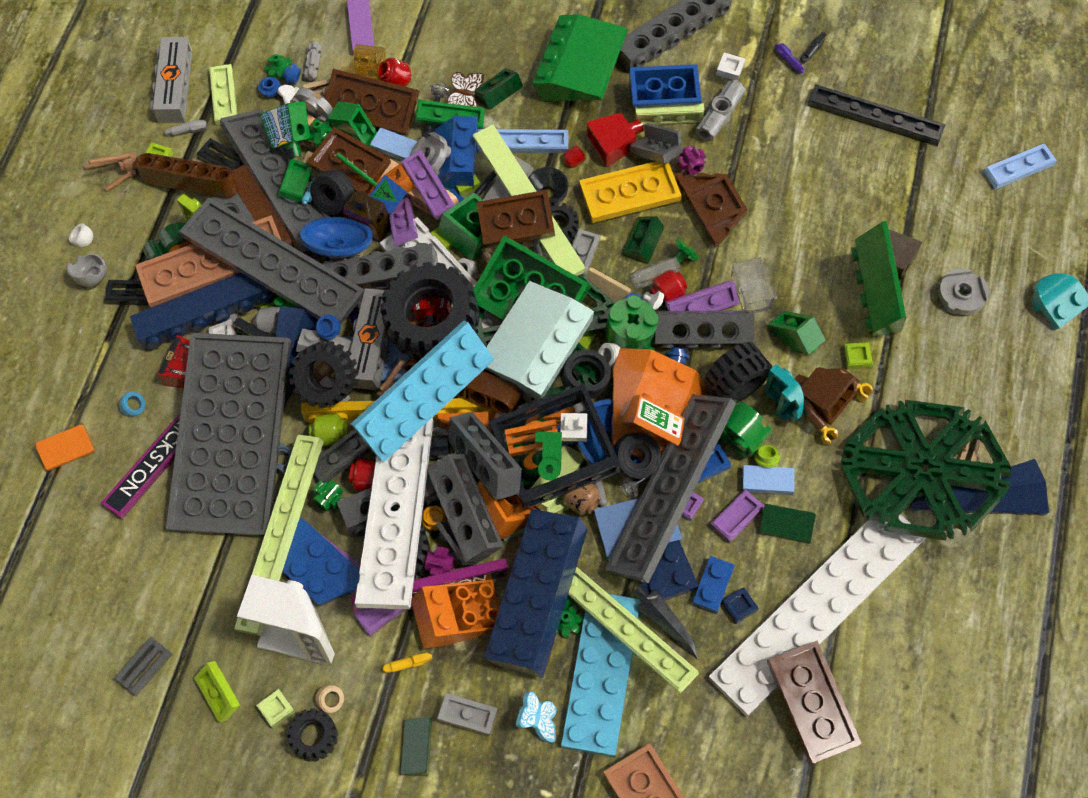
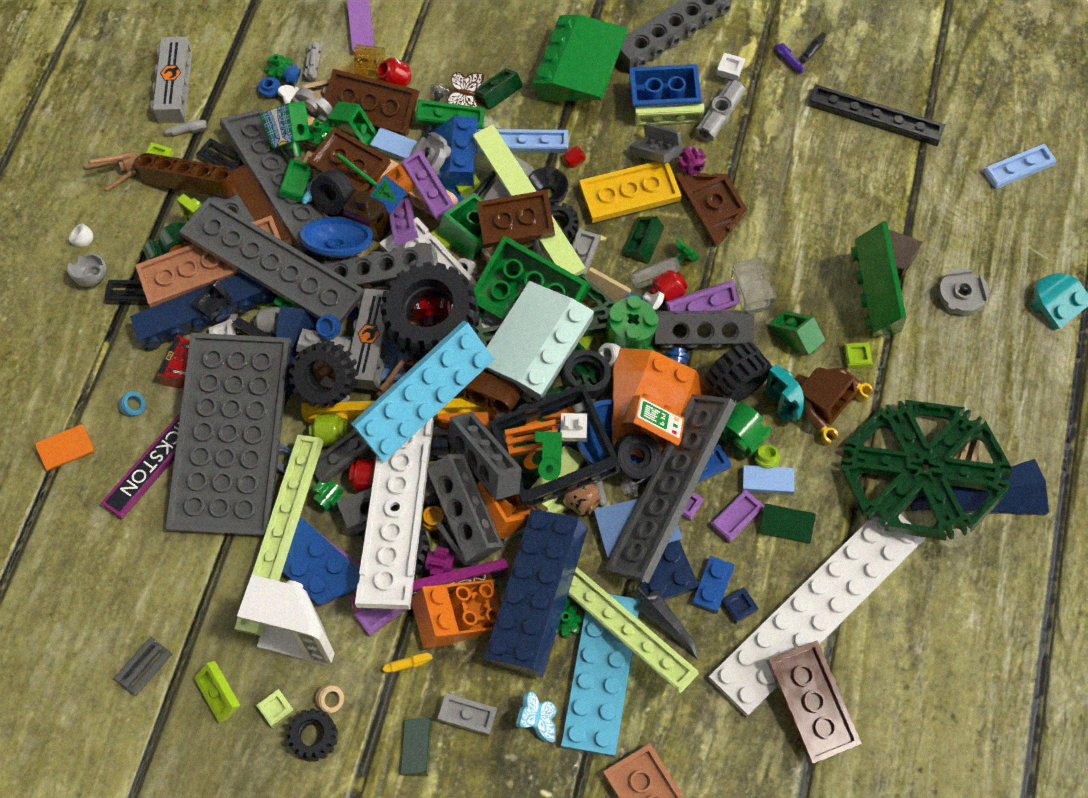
yellowish green tile [209,64,238,125] -> none
red torso [586,113,644,167] -> none
none -> black tile [192,279,233,321]

